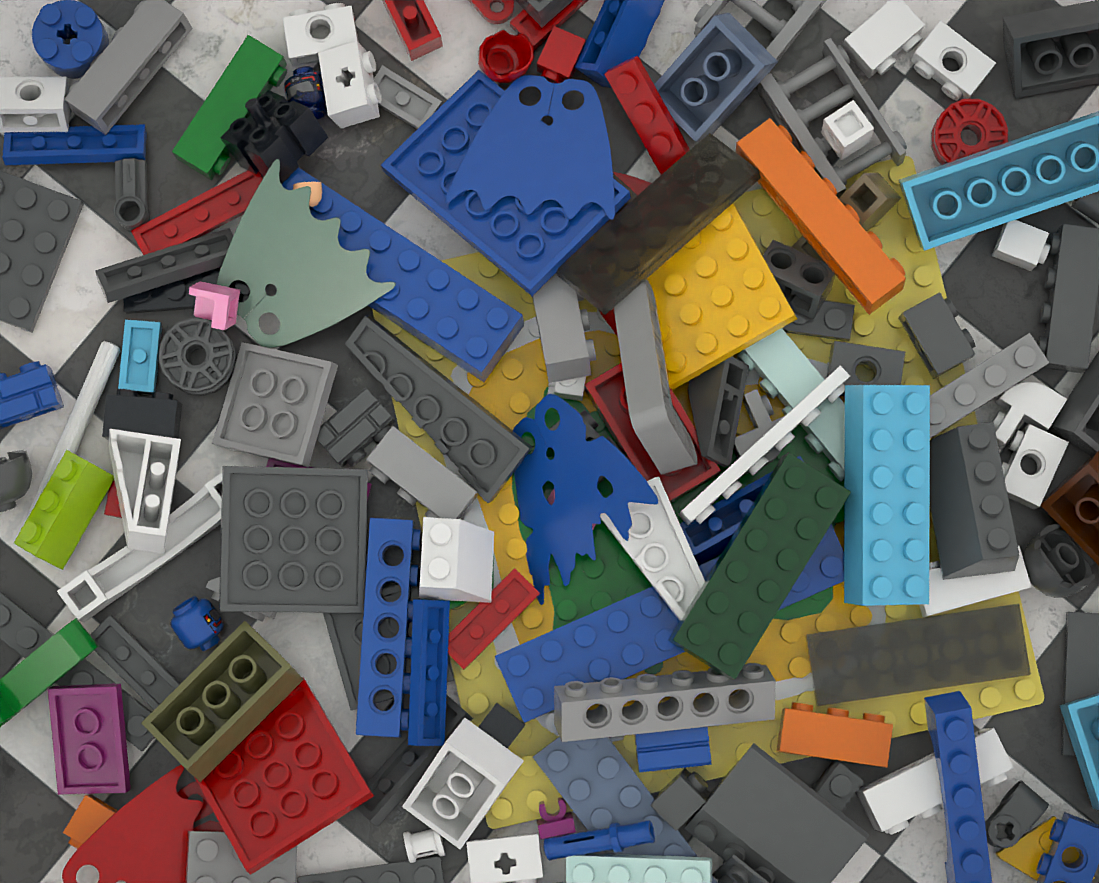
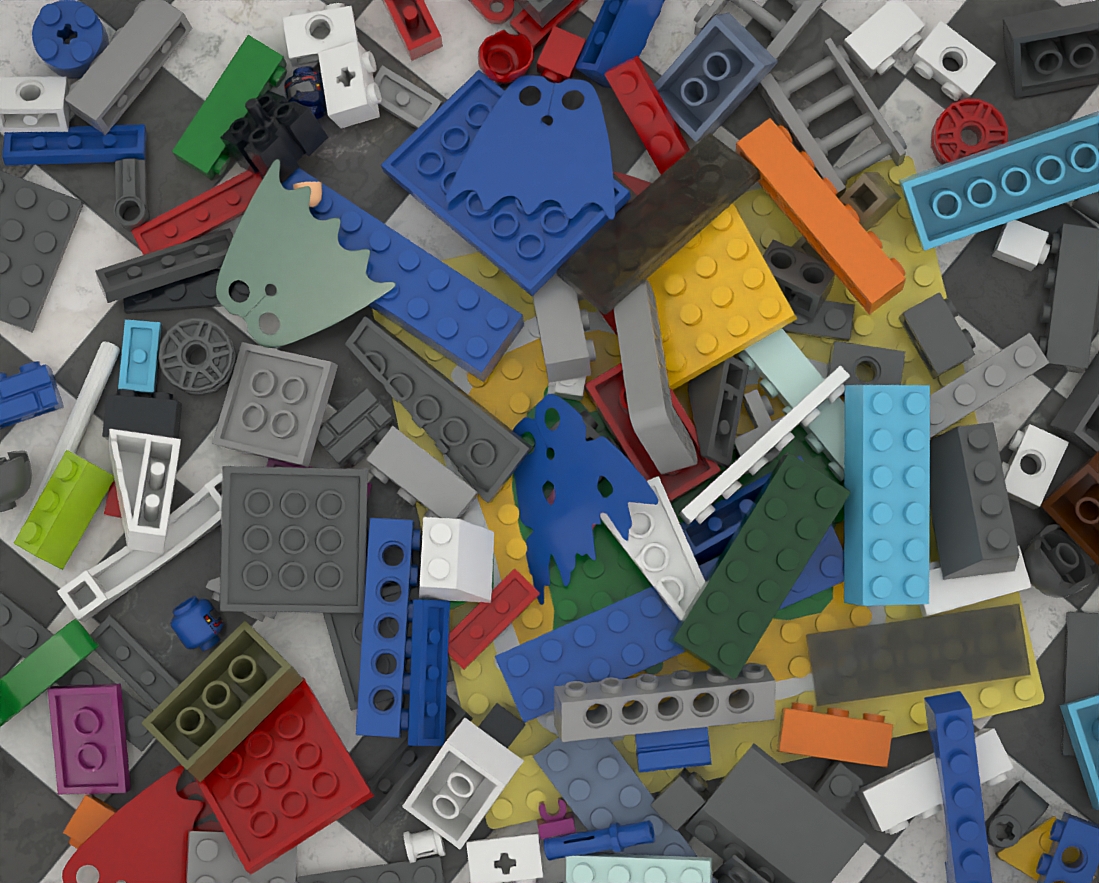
bright pink panel [189,281,240,330] -> none
white brick [821,100,874,161] -> none
white brick [992,382,1067,447] -> none

